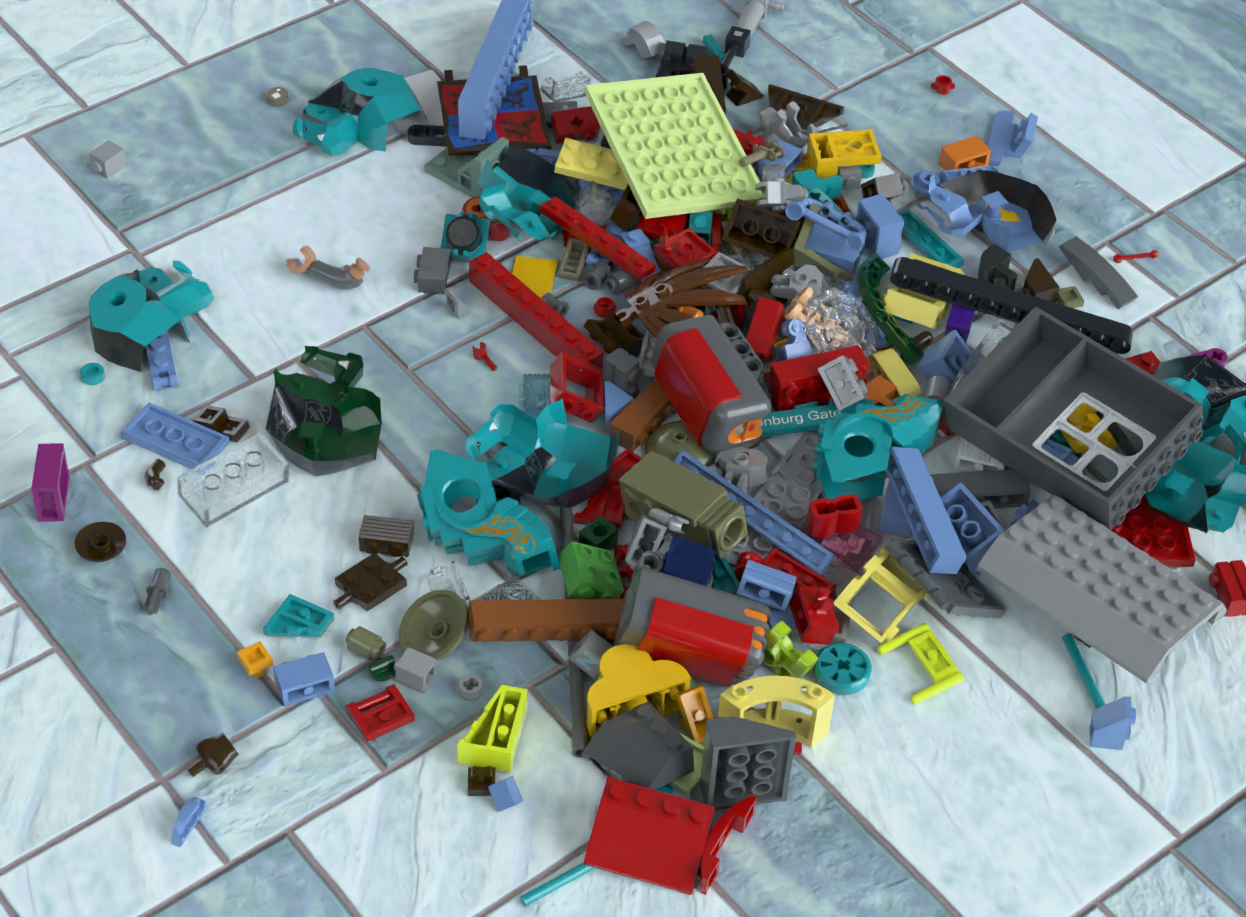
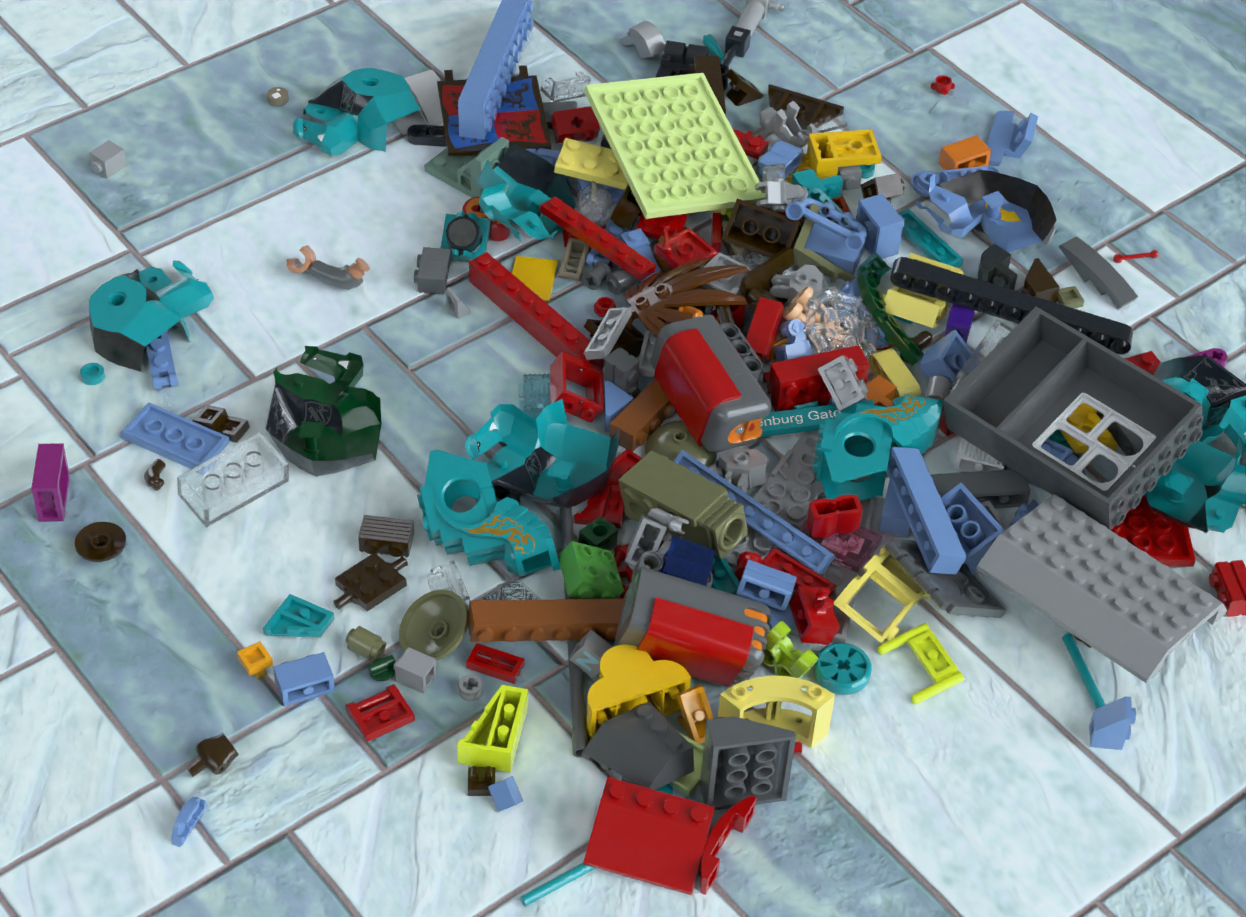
dark grey axle [143,568,171,615] -> none
red hand [472,342,497,371] -> none
dark grey bush [541,293,569,317] -> none
teal slope [689,211,713,245] -> none
dark tan piece [739,139,785,167] -> none
none -> red tile [466,643,525,684]
none -> light grey tile [584,307,632,360]

